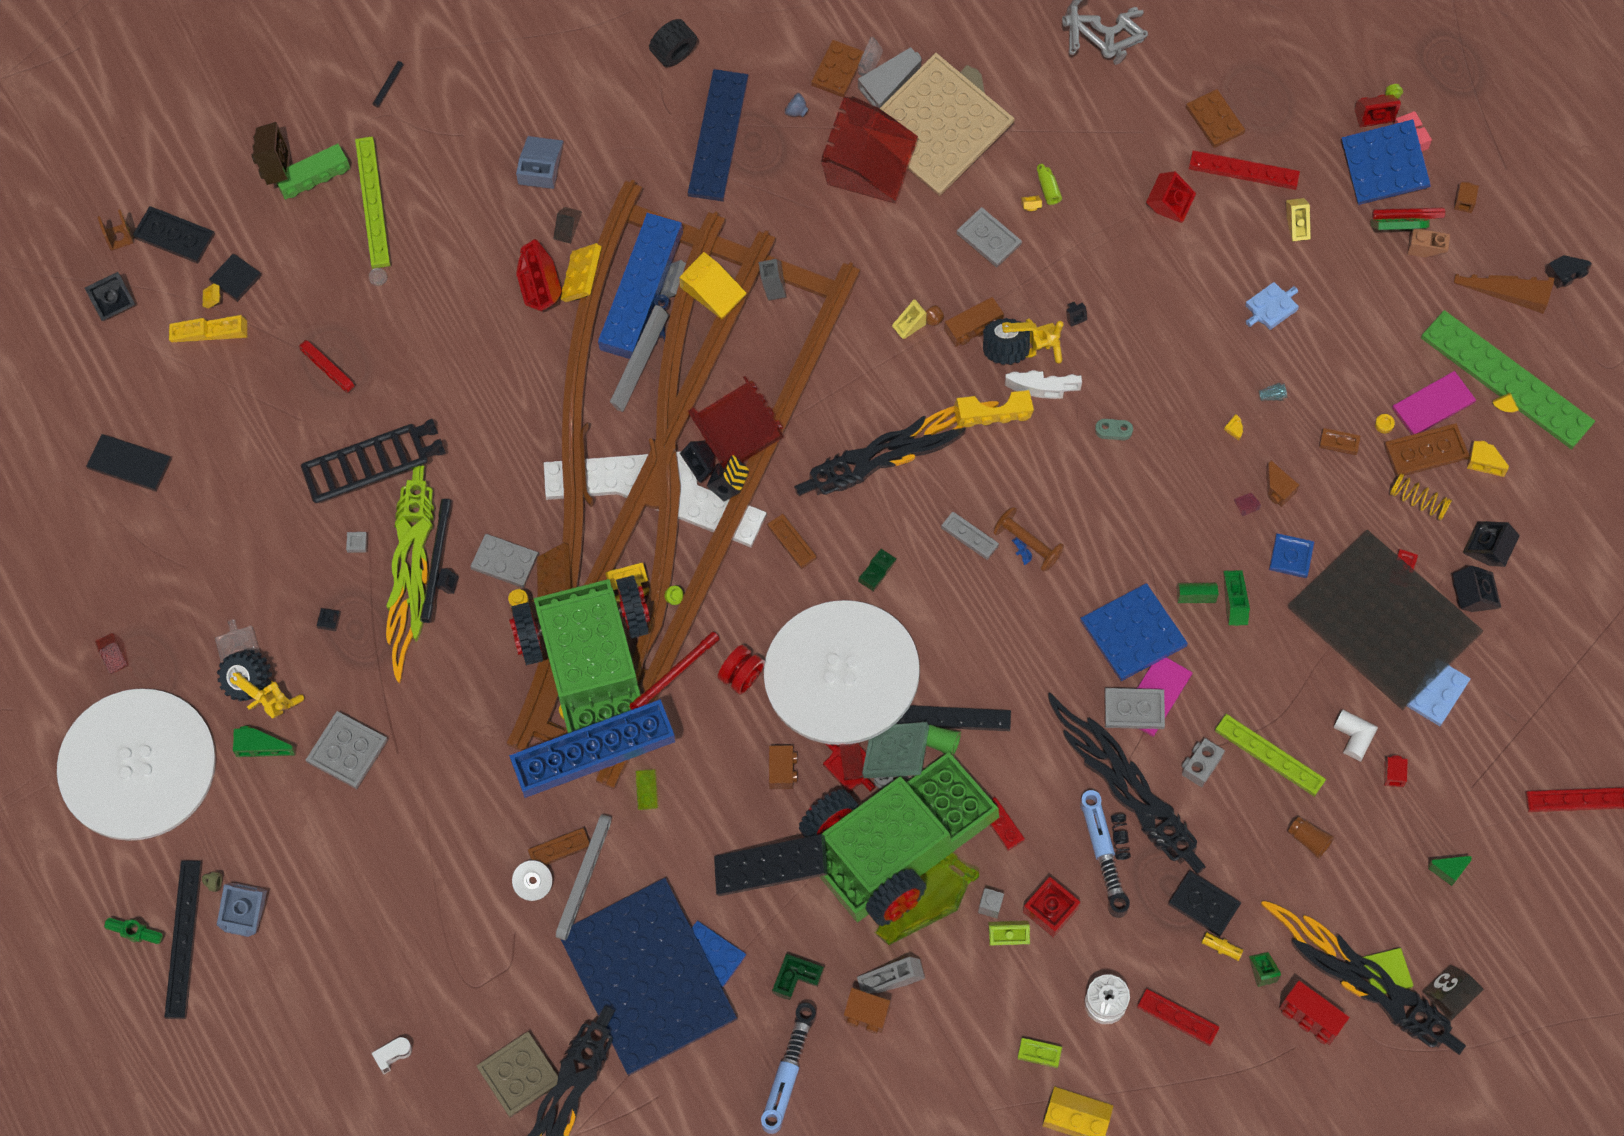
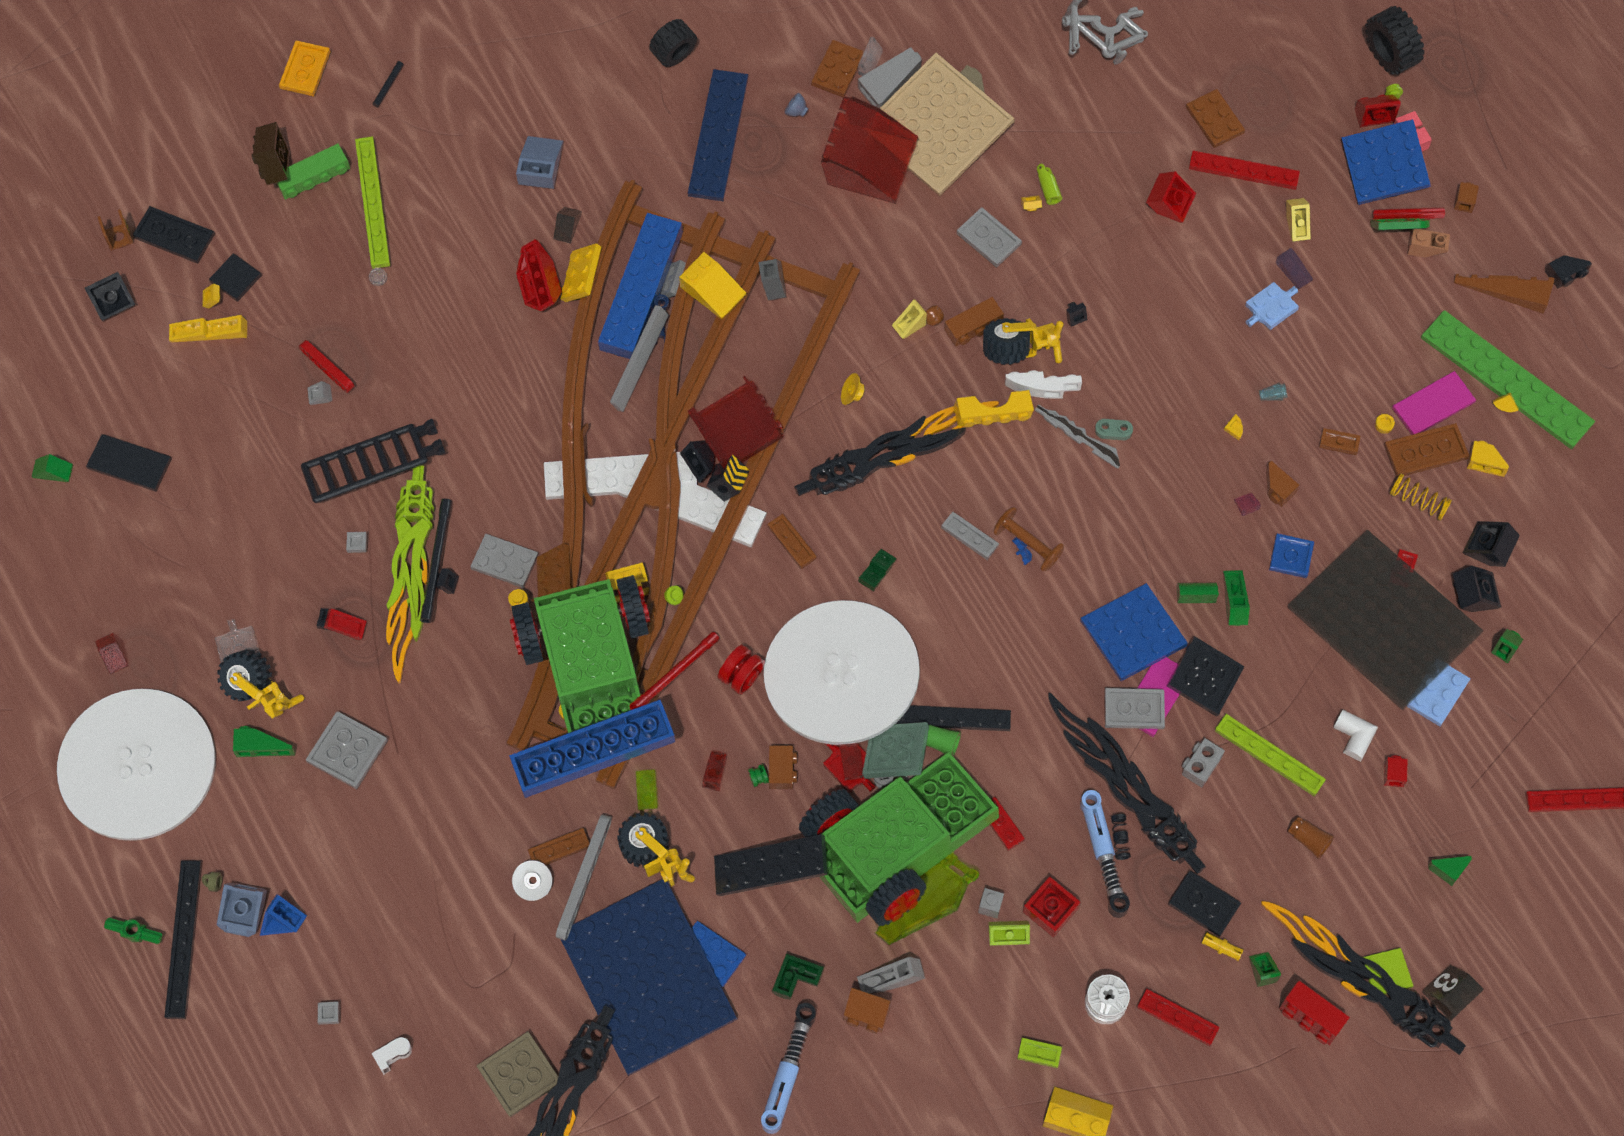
none -> green slope [31,454,73,482]
none -> blue slope [260,894,307,936]
none -> light orange plate [279,41,331,96]
none -> light grey slope [307,381,332,405]
none -> light grey plate [318,1002,339,1025]
none -> red tile [324,608,366,640]
none -> piece [617,813,695,886]
none -> clear red leg [702,751,727,792]
none -> green wheel [748,764,769,788]
none -> yellow piece [841,373,864,405]
none -> light grey sword [1035,405,1120,468]
none -> black plate [1167,637,1245,717]
none -> clear purple slope [1276,248,1313,290]
none -> black tyre [1365,6,1425,75]
none -> green slope [1491,629,1524,663]

